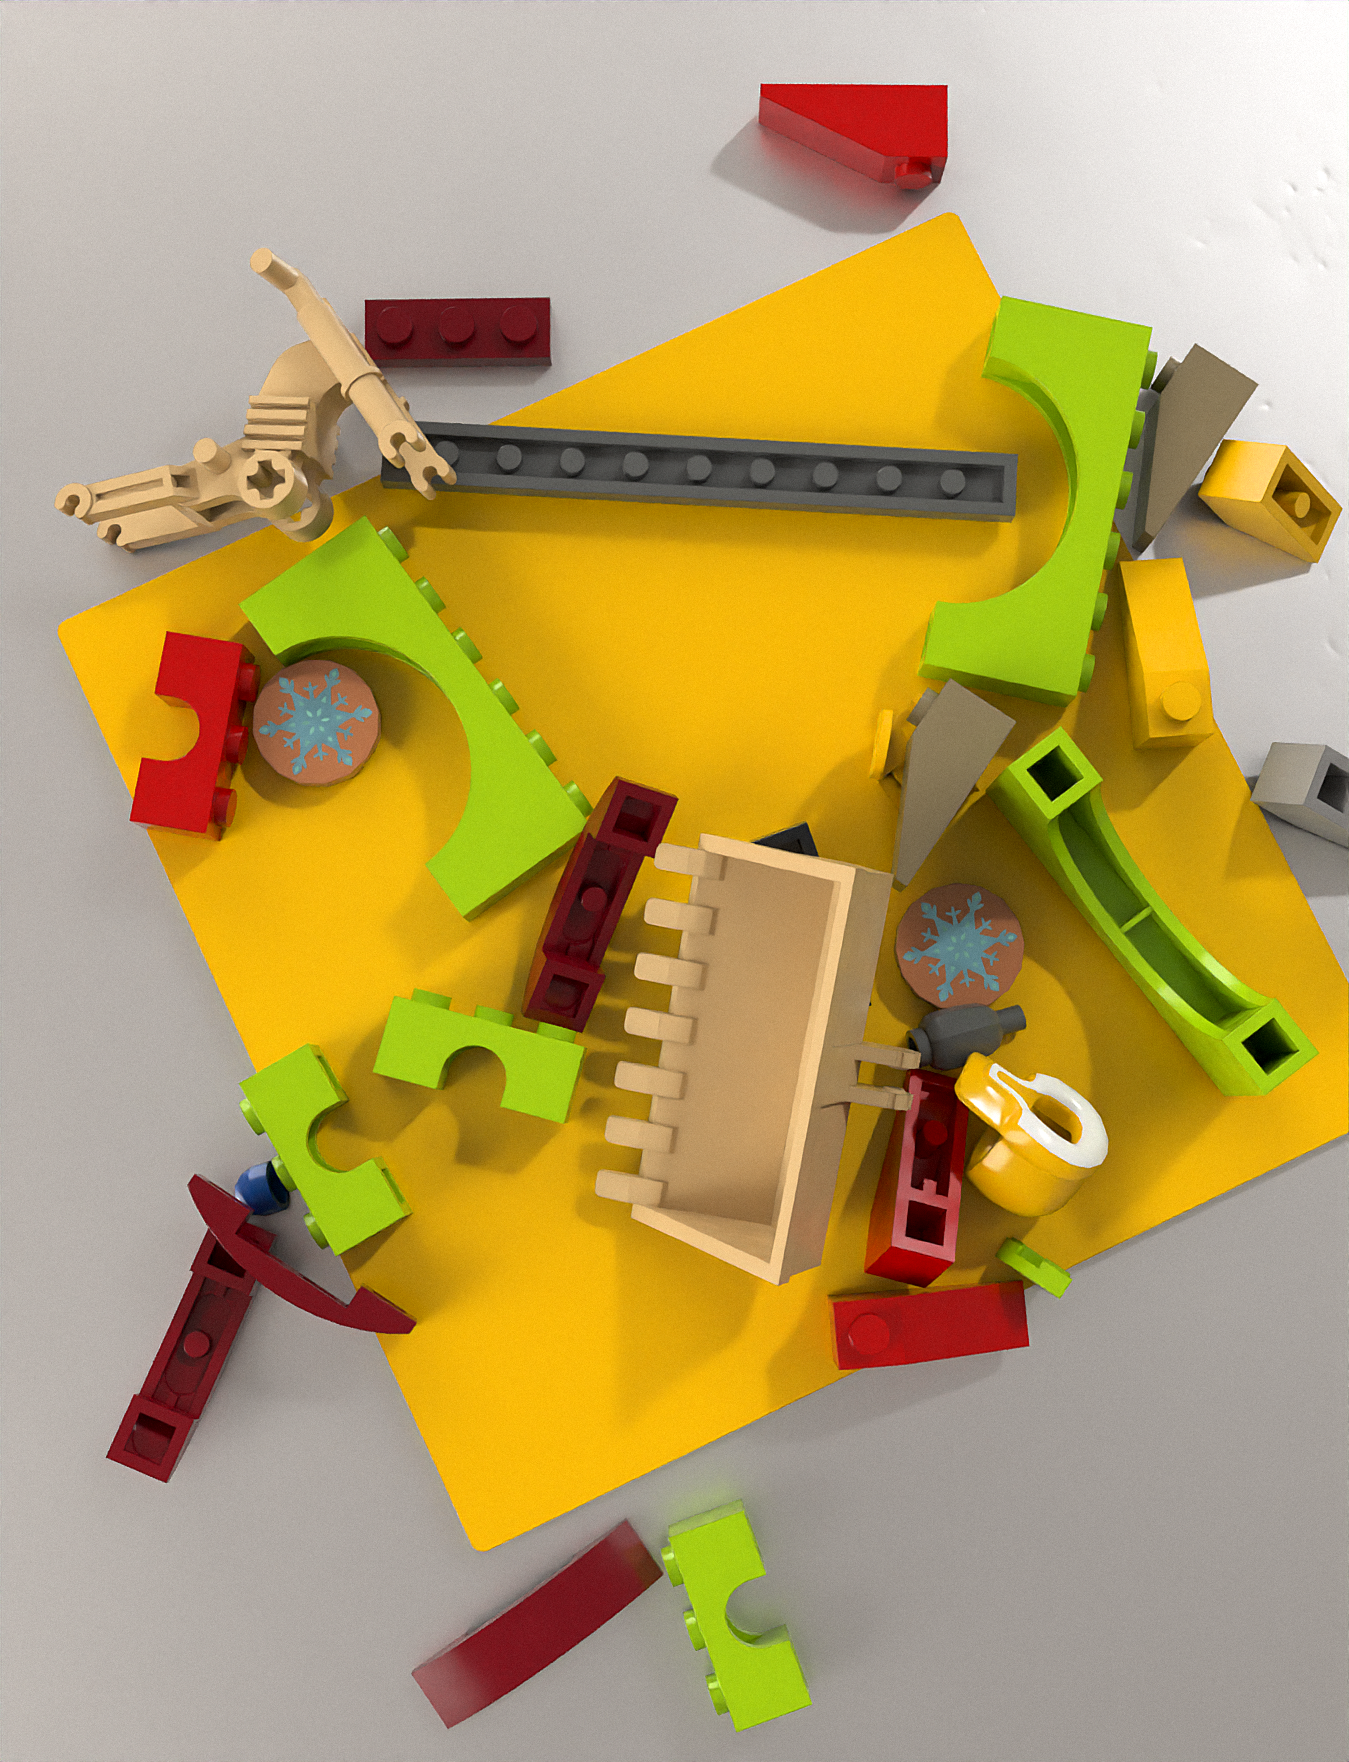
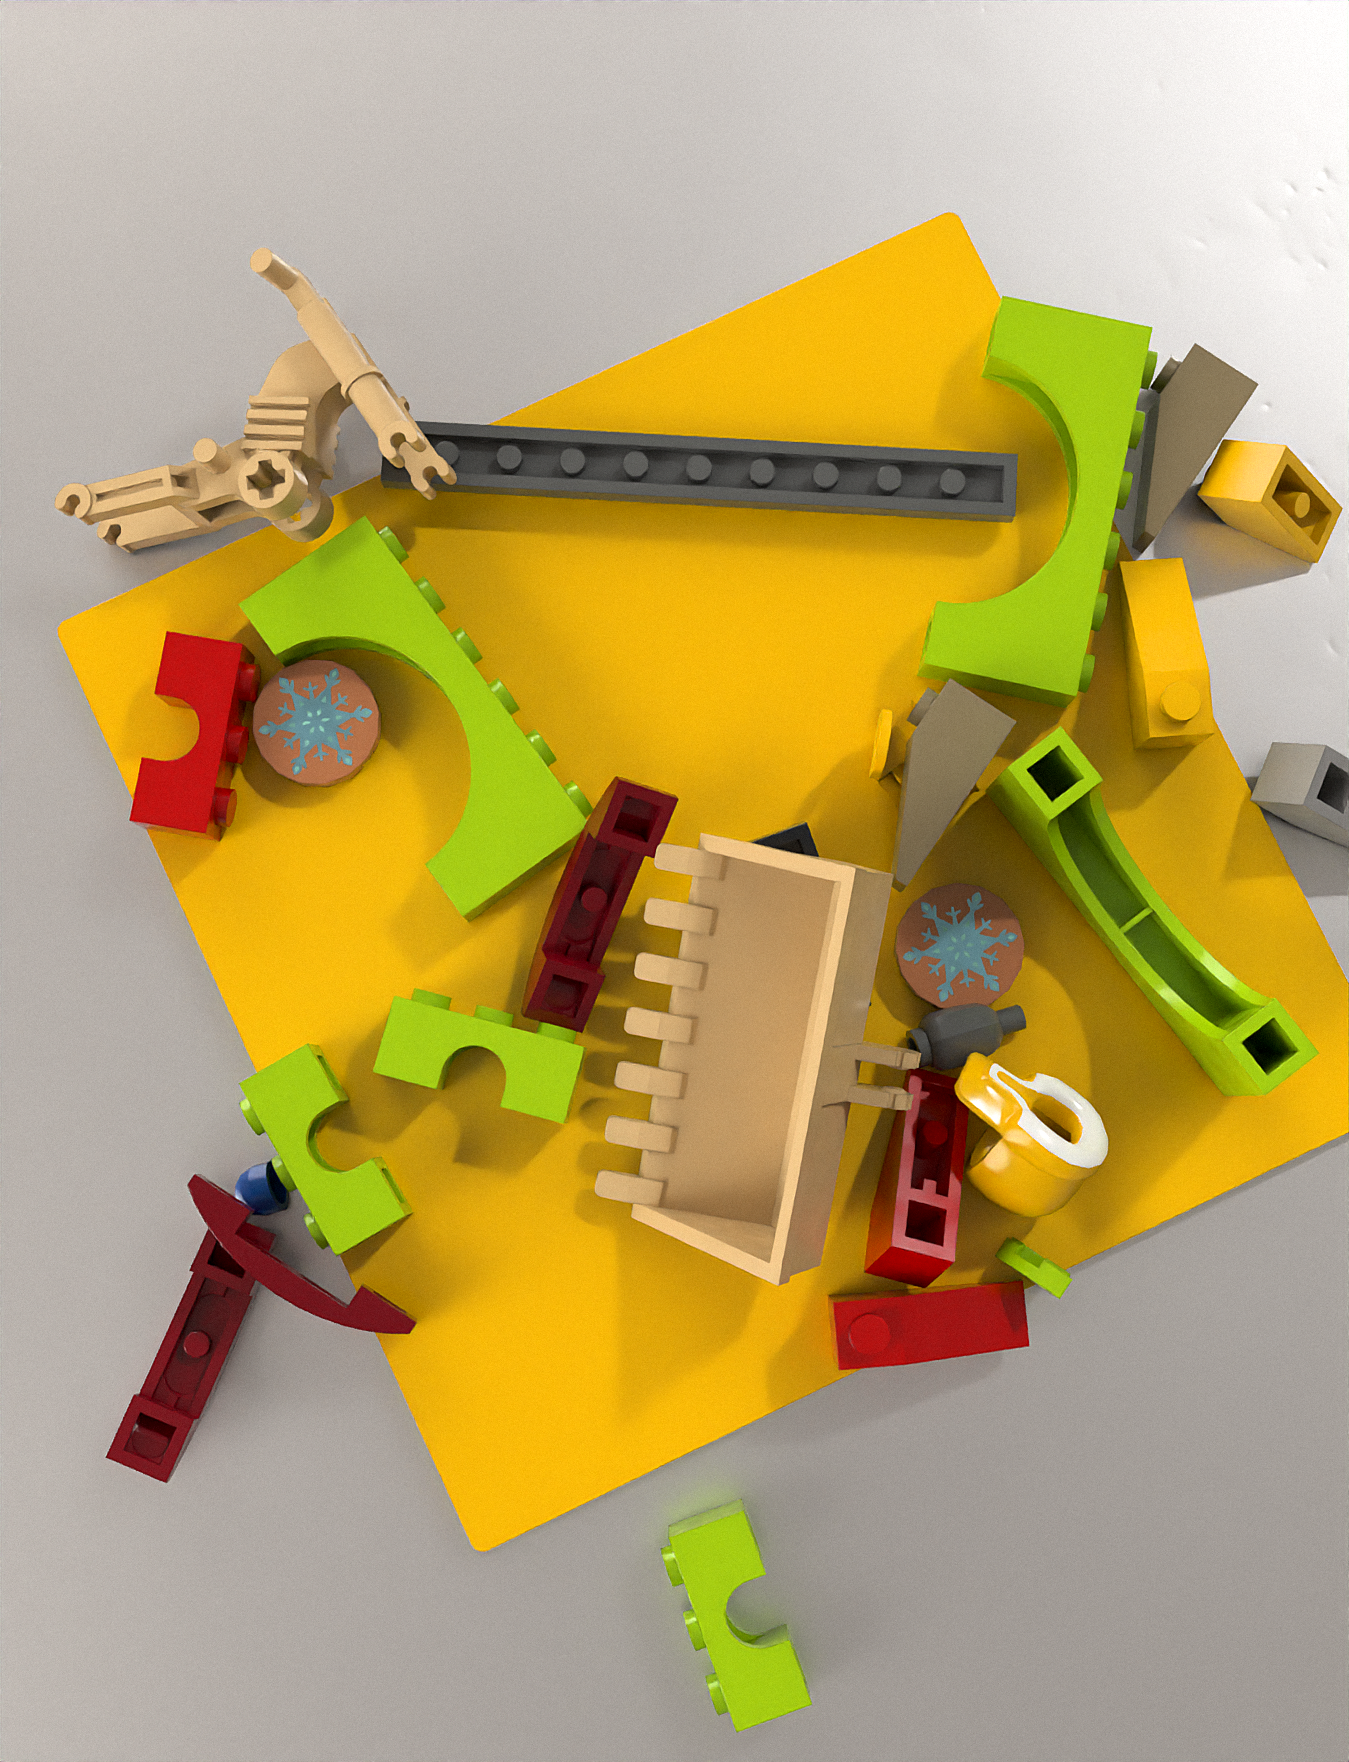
dark red plate [365,297,552,368] -> none
dark red slope [411,1518,664,1729] -> none
red slope [758,84,948,190] -> none

